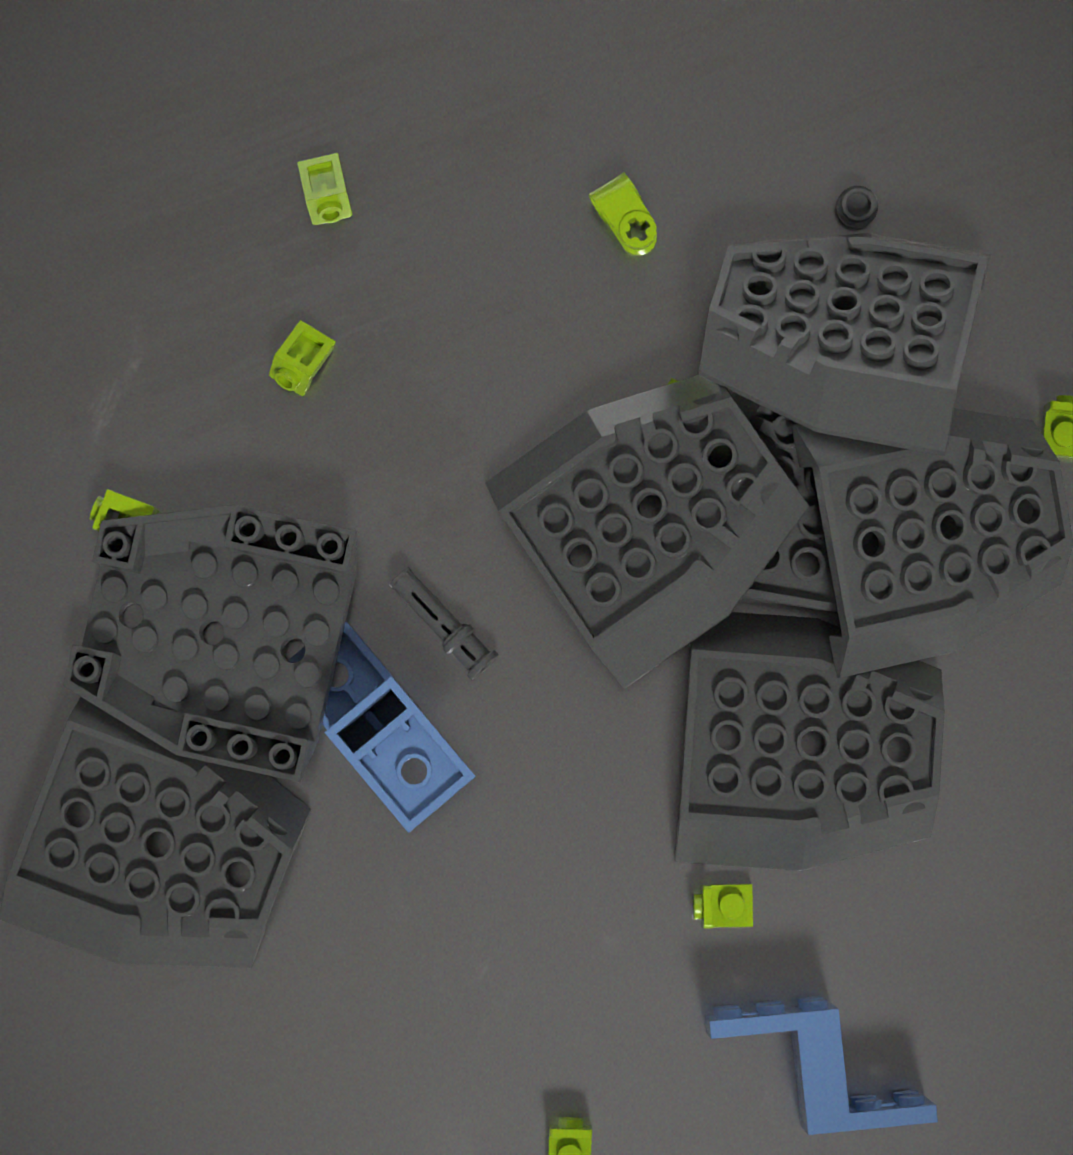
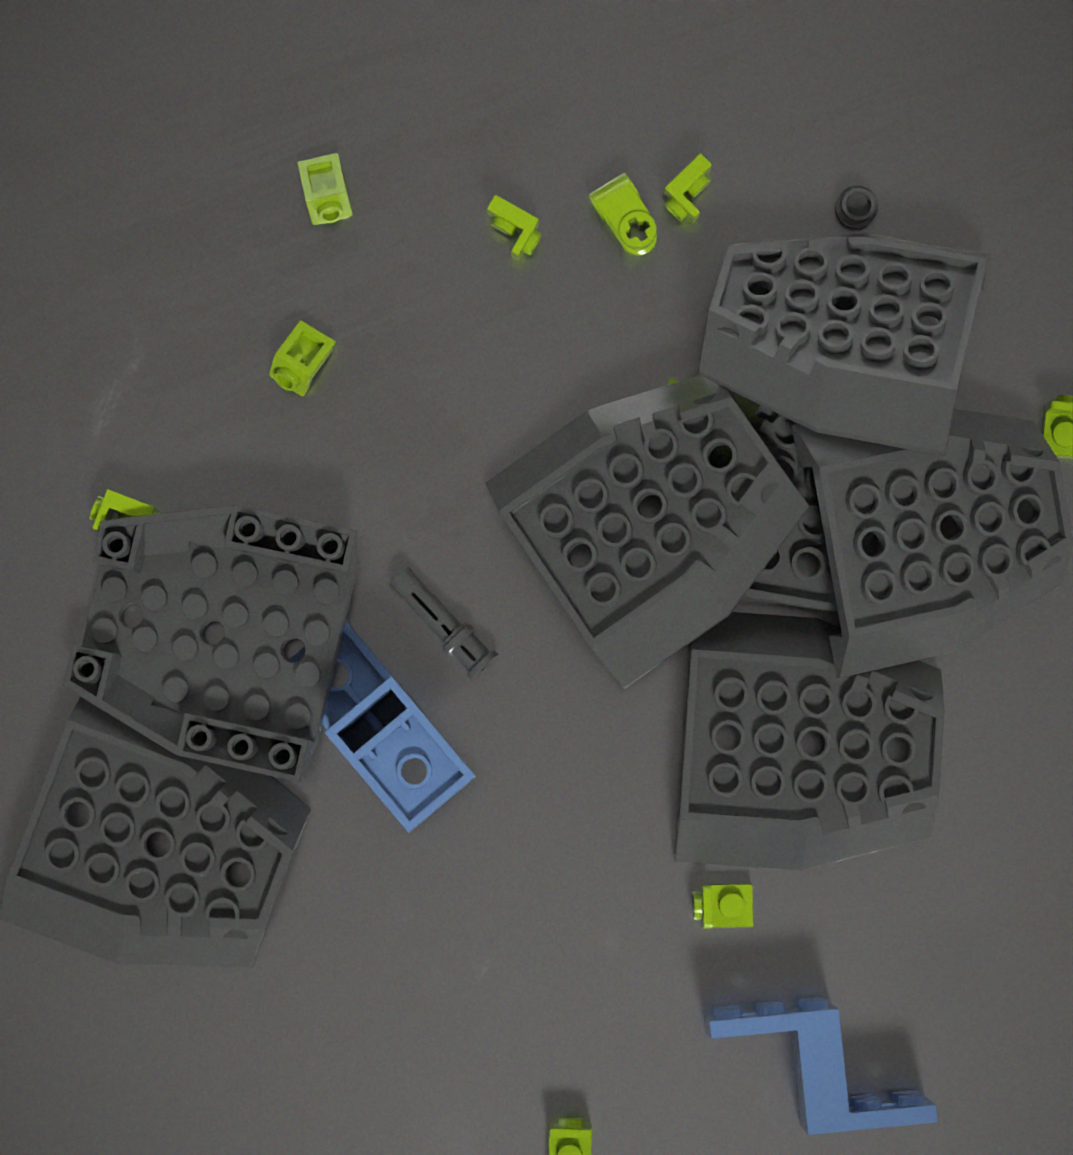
none -> lime bracket [487,195,542,261]
none -> lime bracket [663,153,712,224]

